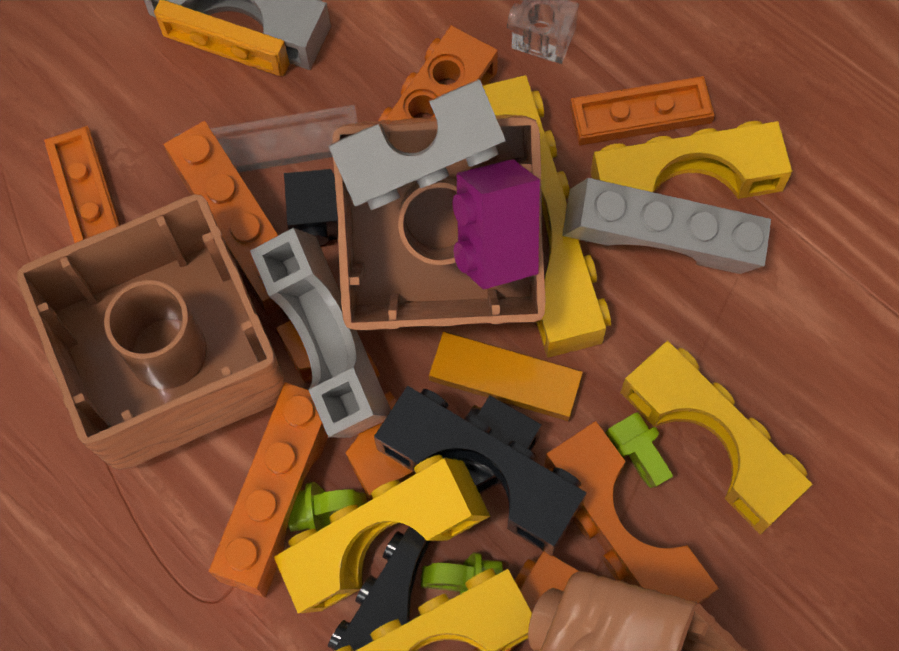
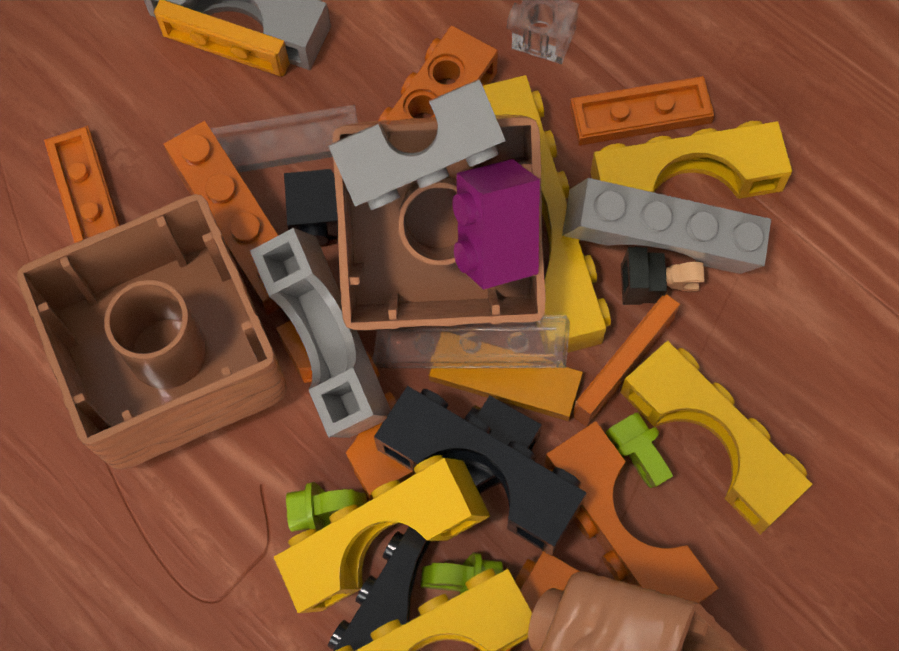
orange arch [208,382,328,598] -> none
none -> clear tile [373,315,570,368]
none -> orange tile [573,294,680,427]
none -> pearl dark grey piece [621,247,705,305]

